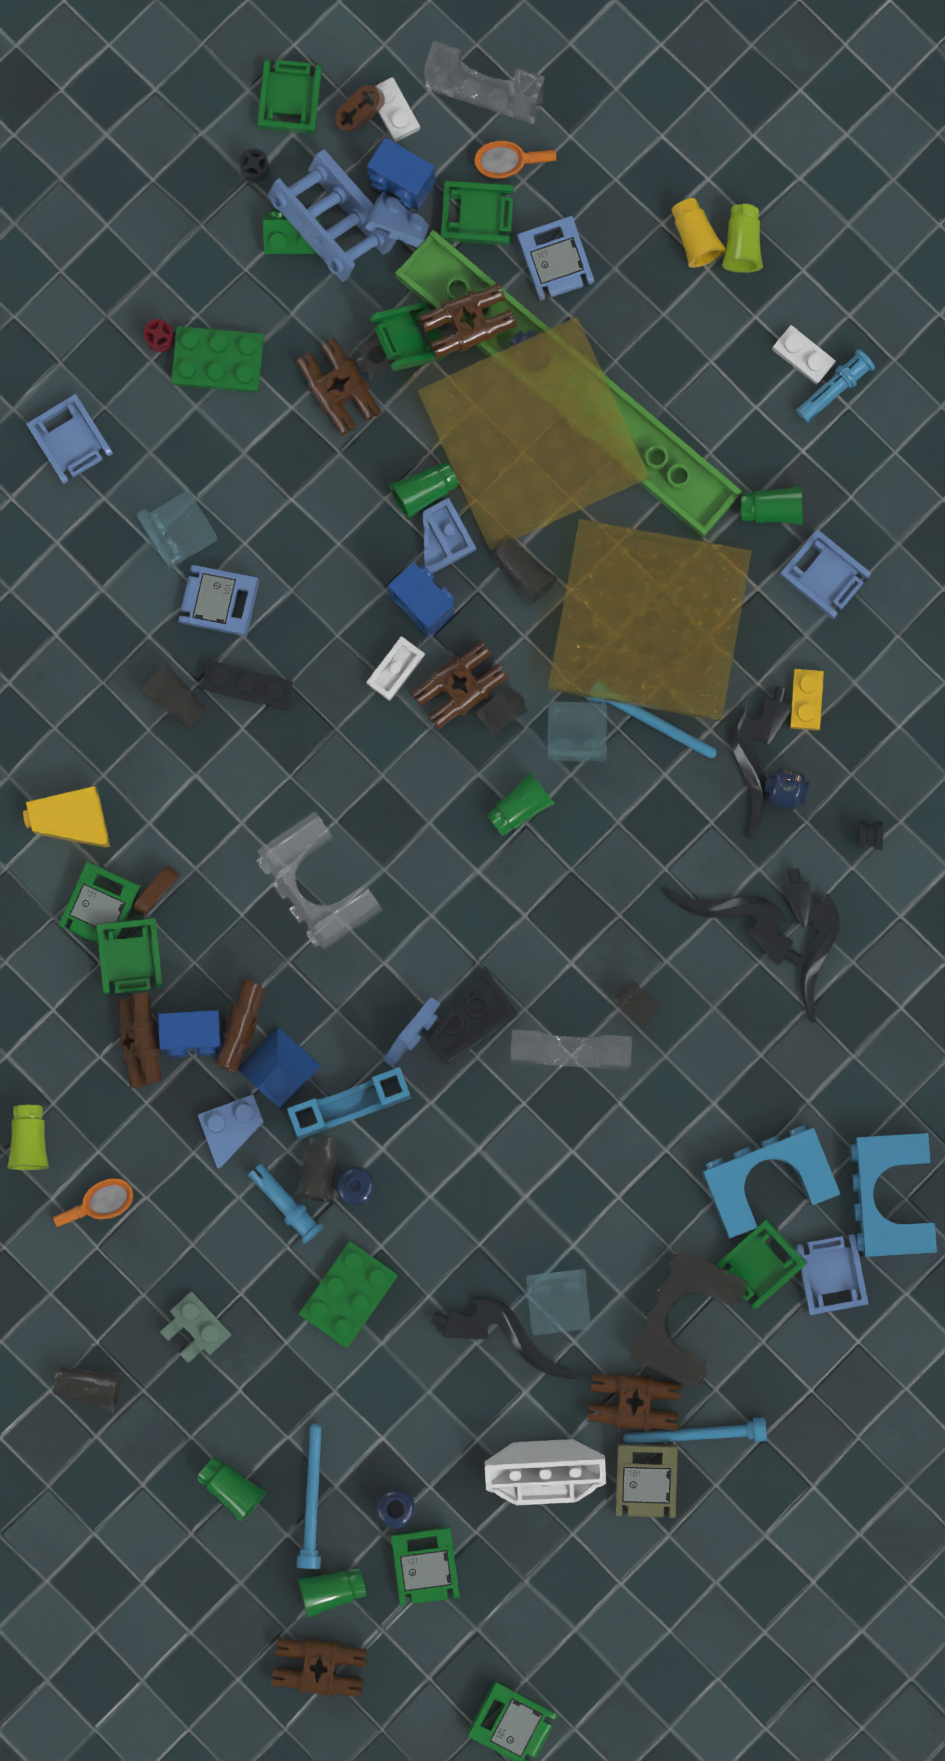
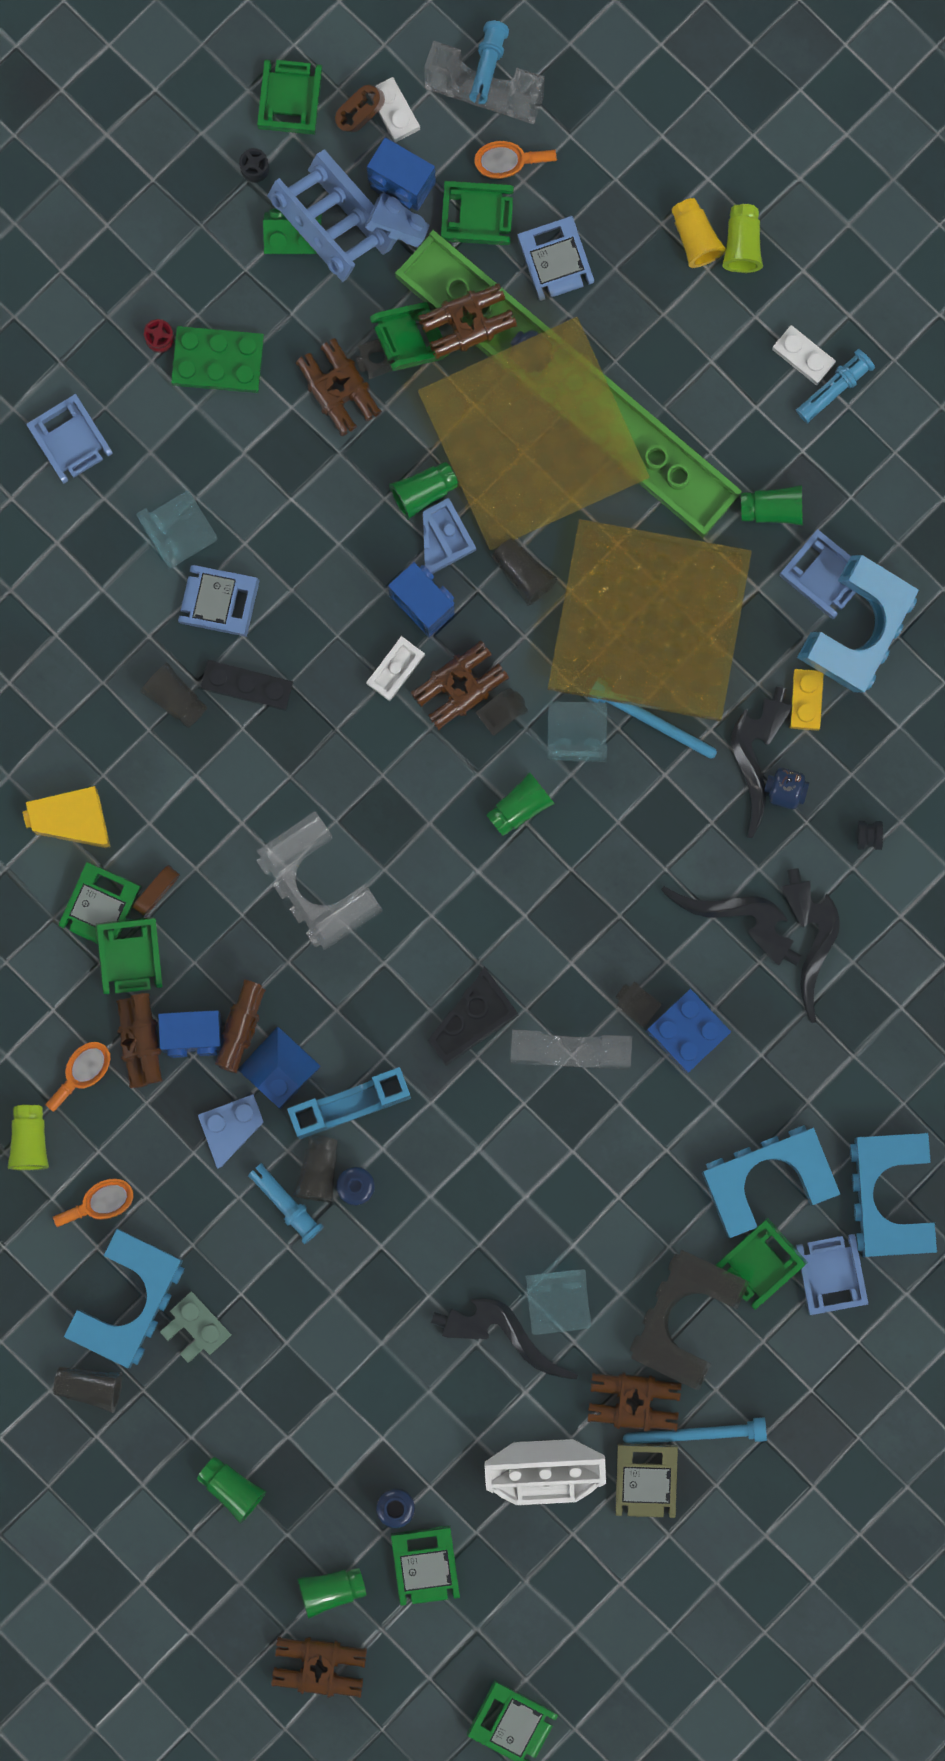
dark azure piece [297,1423,322,1569] -> none
green plate [298,1241,398,1349] -> none
medium blue wing [384,997,440,1067] -> none
none -> piece [45,1042,111,1112]
none -> dark azure arch [64,1229,185,1368]
none -> dark azure pin [469,20,509,104]
none -> blue brick [646,989,731,1074]
none -> dark azure arch [797,555,919,692]

